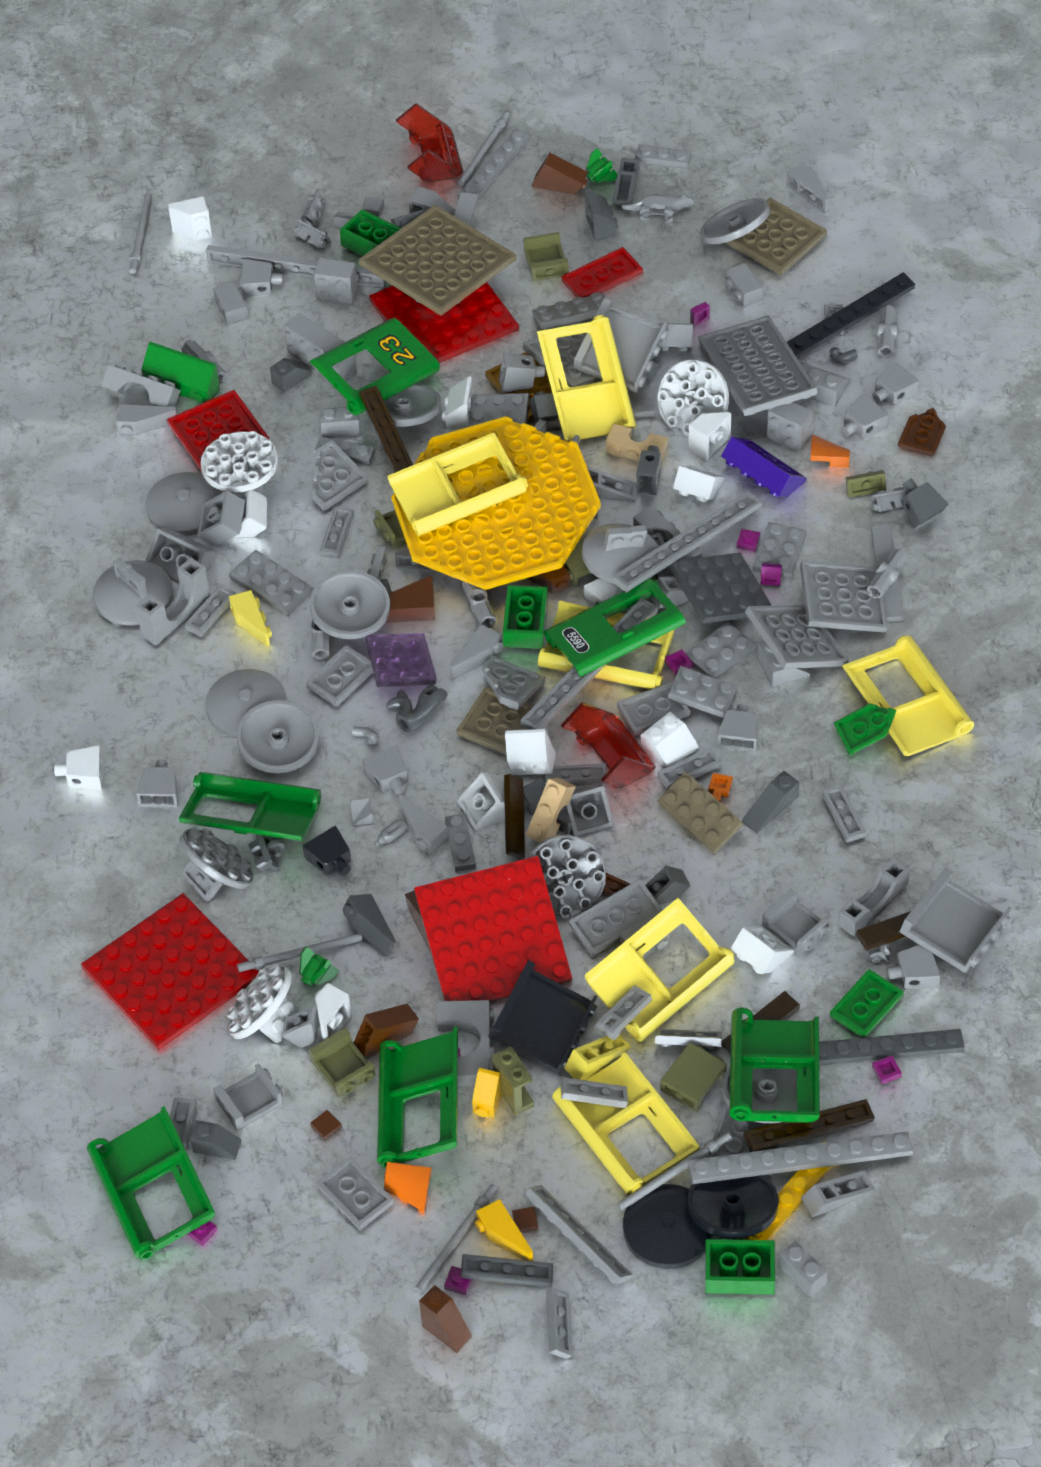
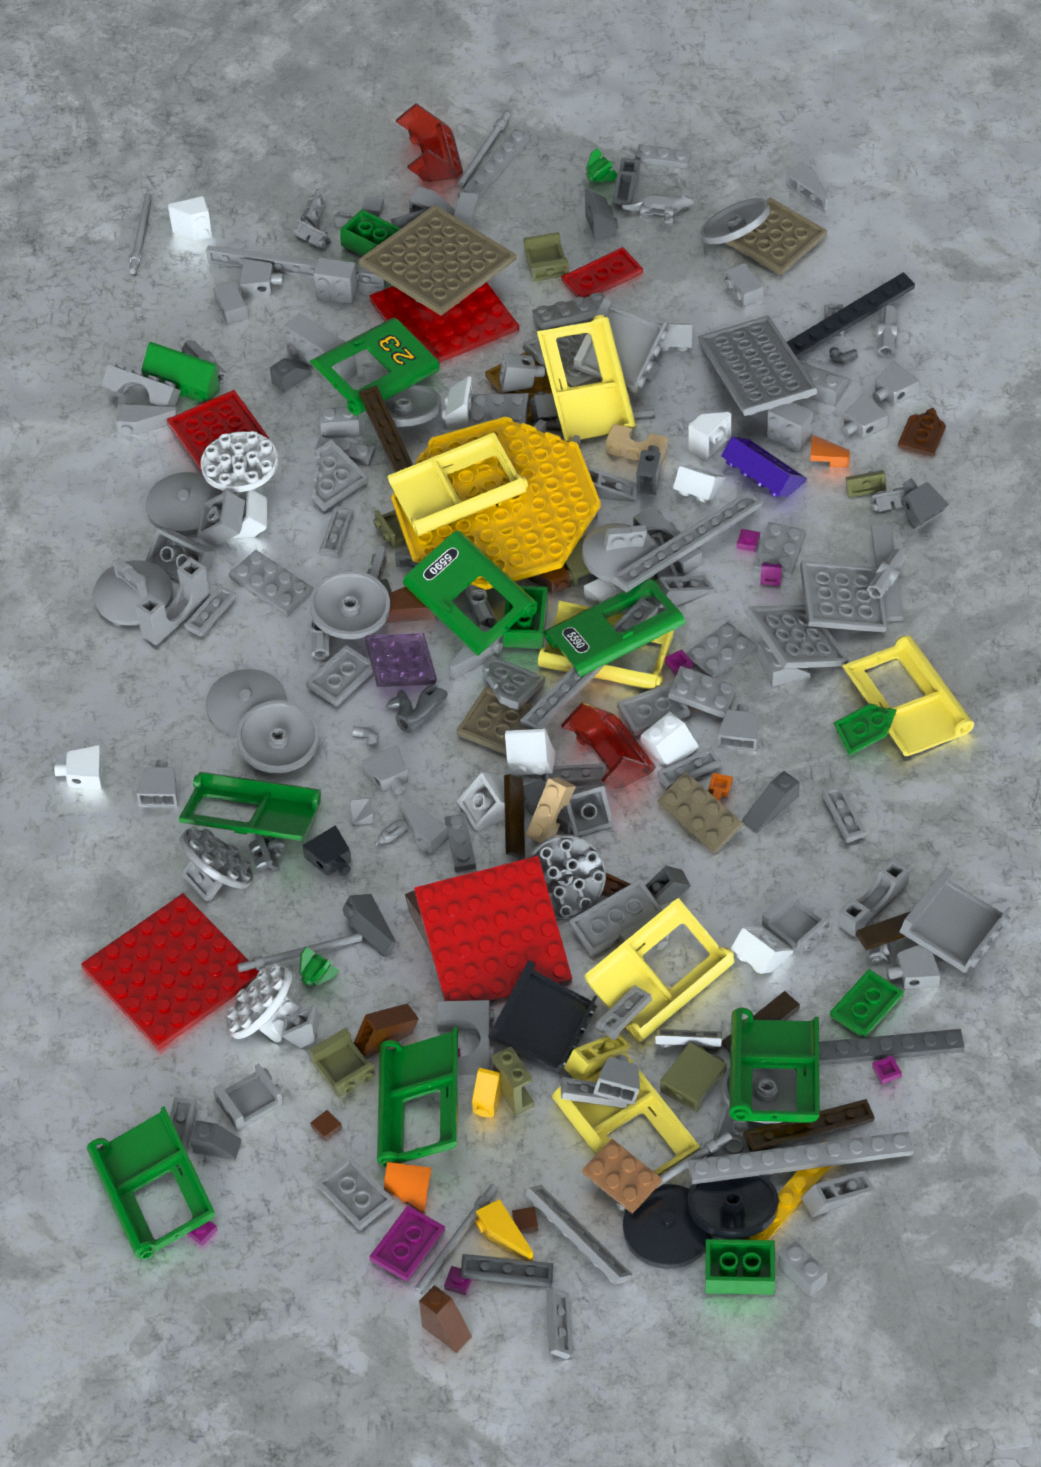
light yellow slope [229,590,272,647] -> none
white slope [315,983,352,1041] -> none
reddish brown slope [531,152,588,195] -> none
white bracket [658,360,729,437] -> none
dark grey plate [670,552,772,624] -> none
magenta plate [690,302,710,327] -> none
none -> magenta plate [369,1205,446,1282]
none -> green piece [403,530,537,656]
none -> medium nougat plate [582,1139,663,1213]
none -> light grey torso [593,1055,640,1105]

